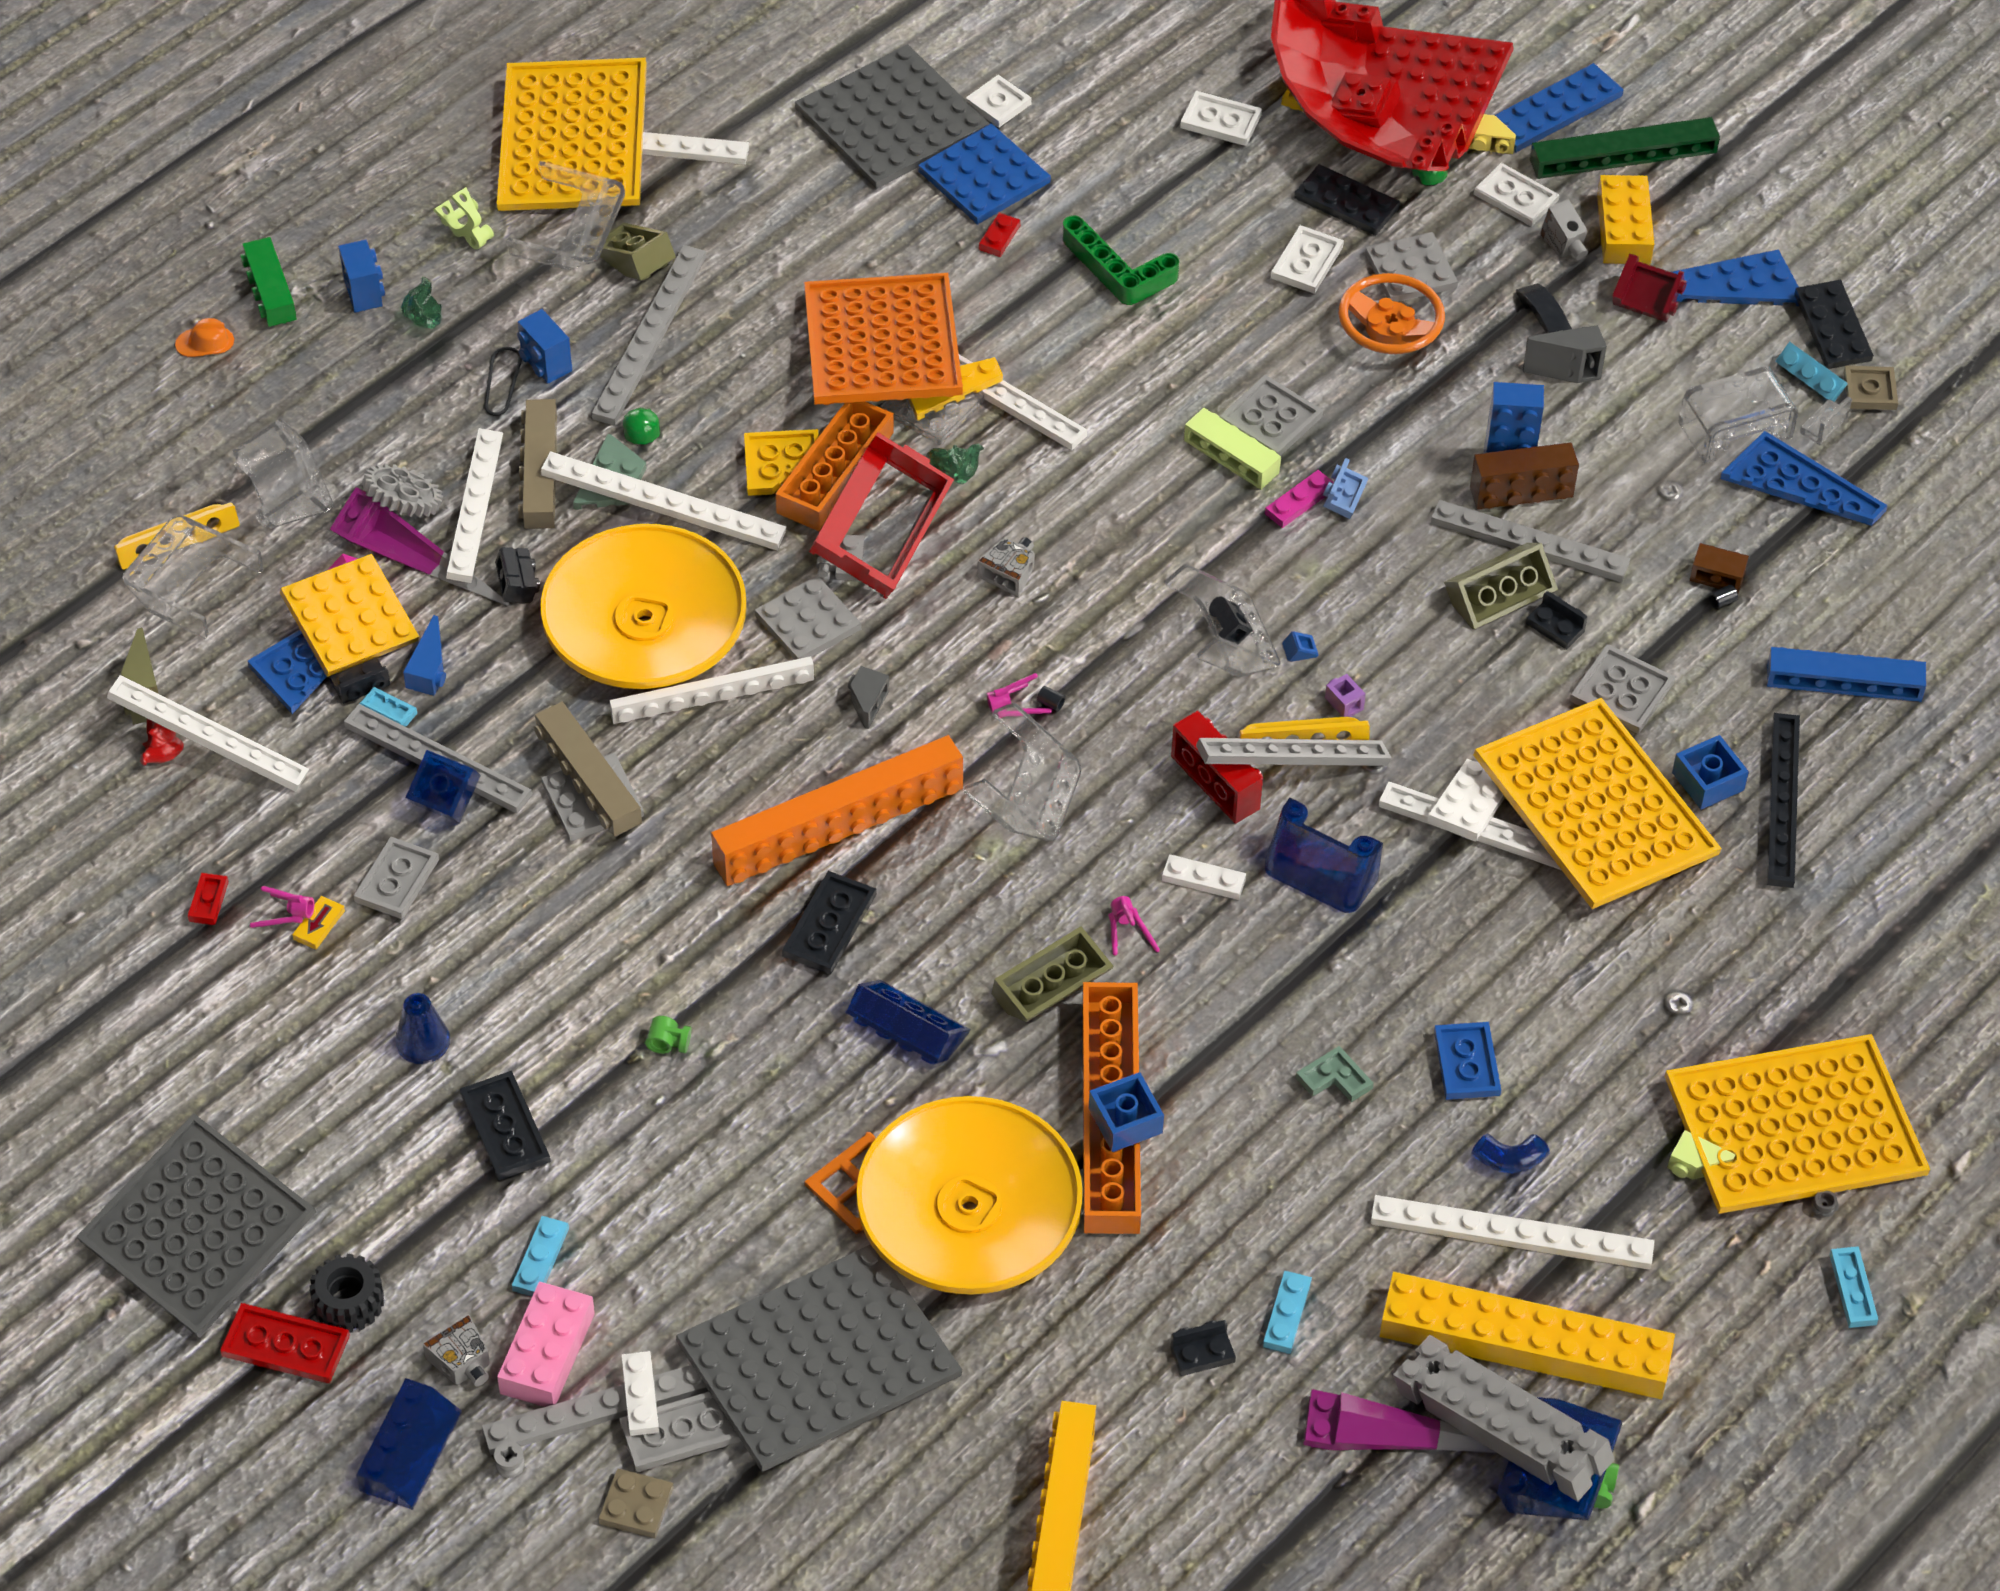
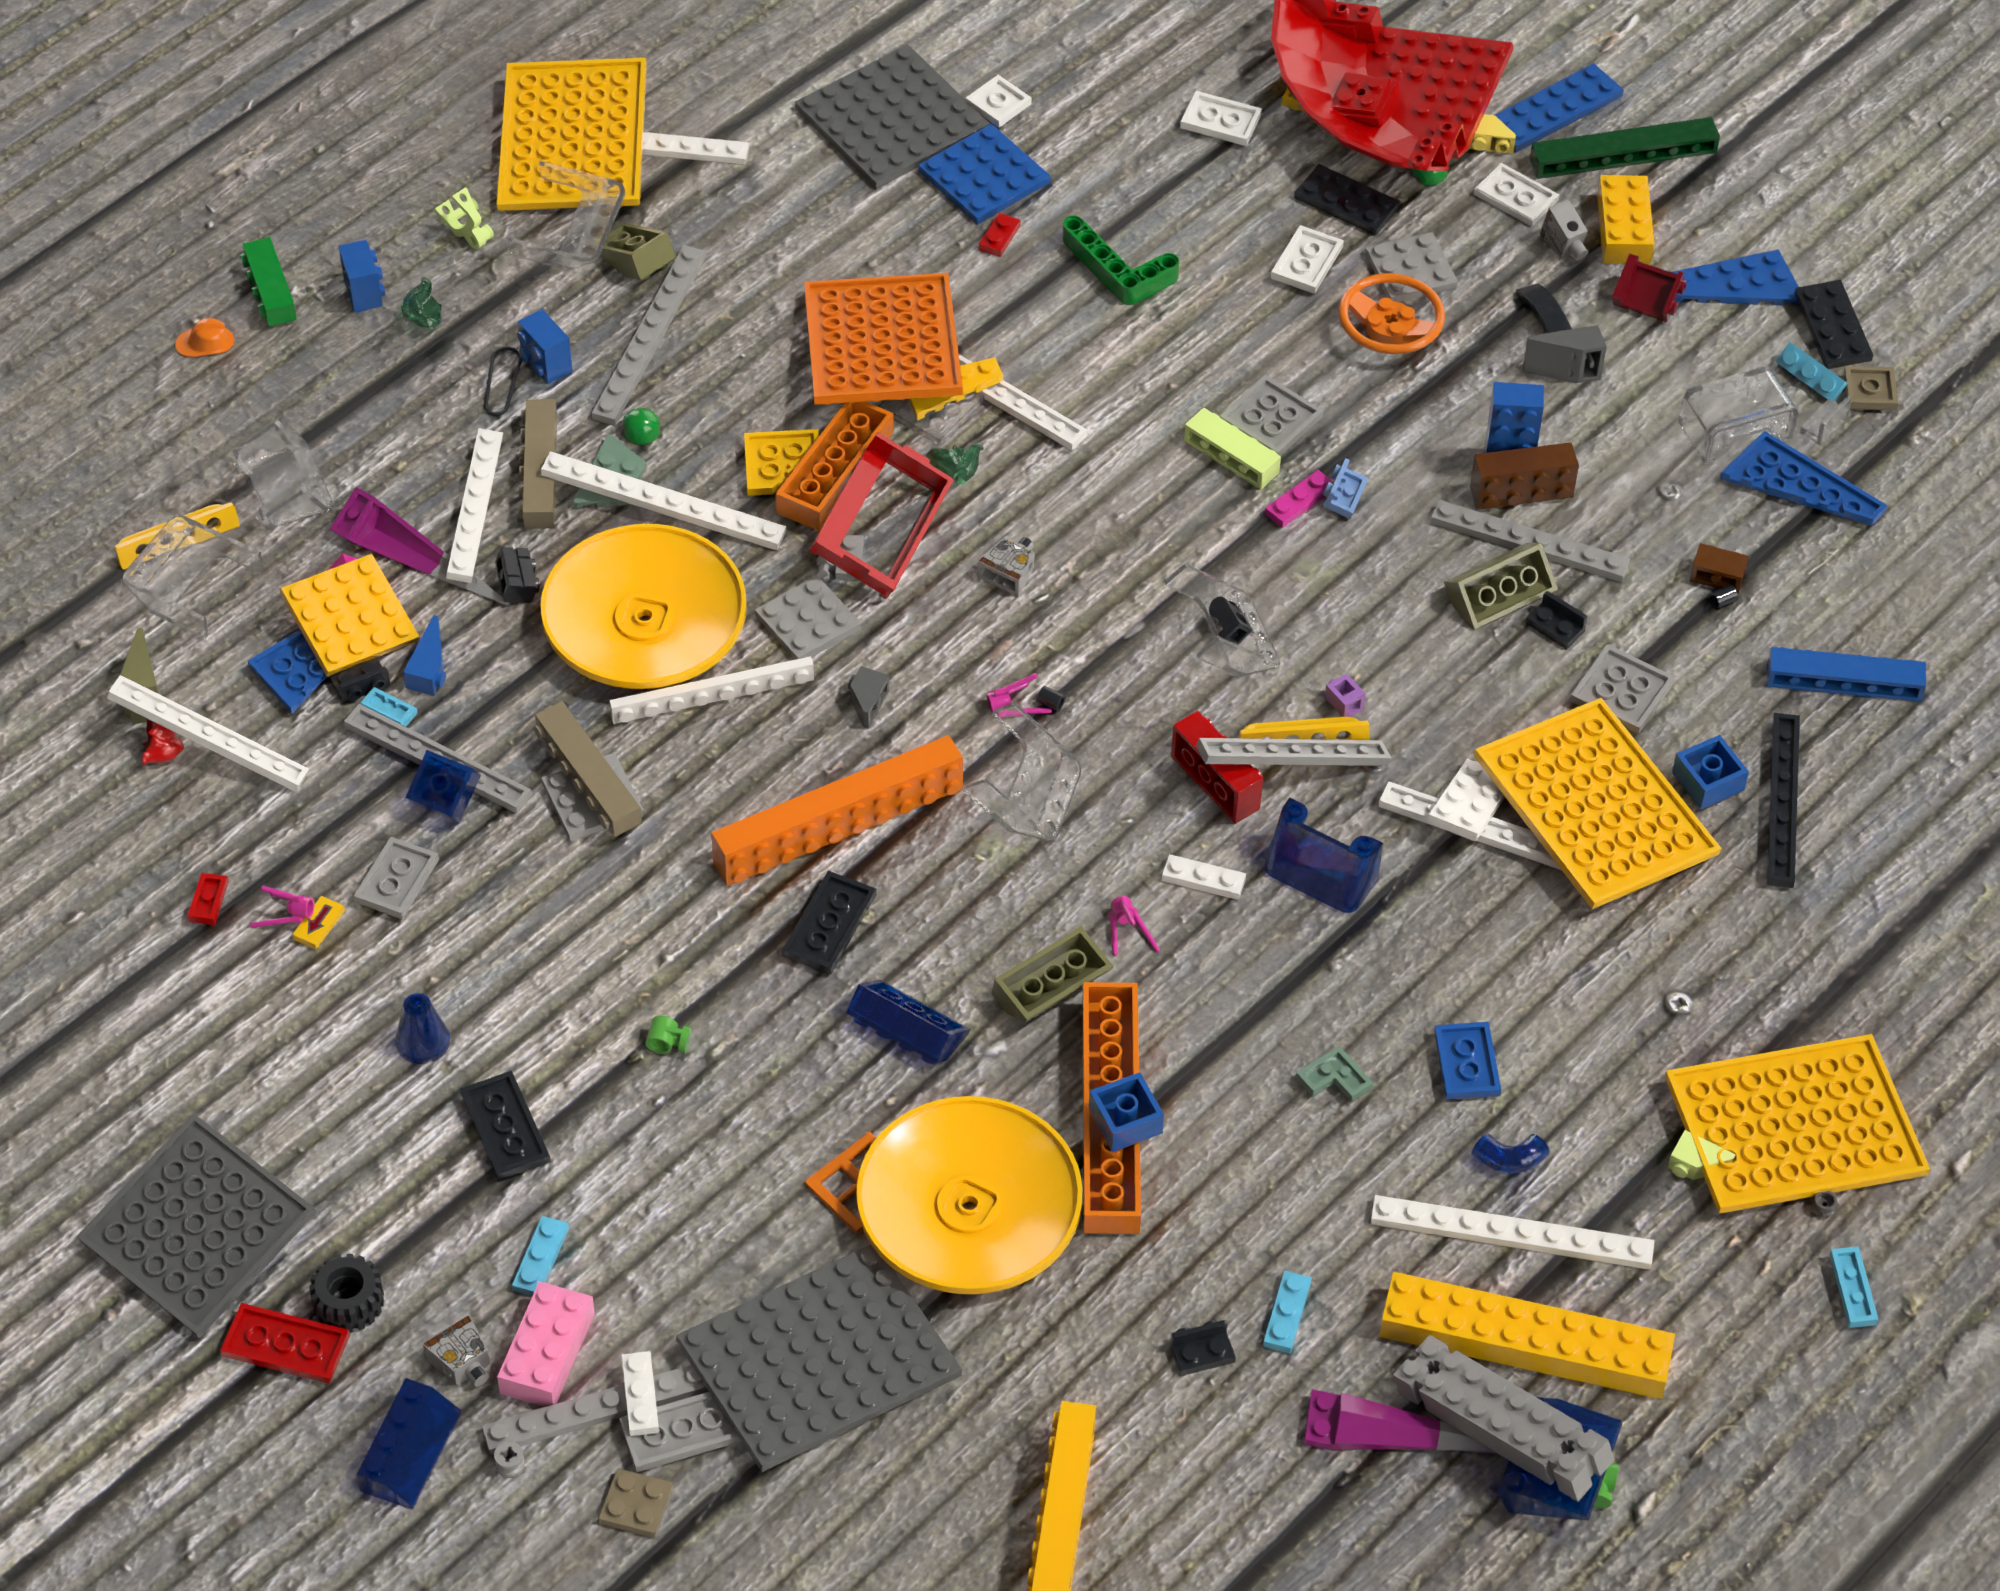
light grey gear [361,463,443,518] -> none
blue slope [1282,631,1319,661] -> none

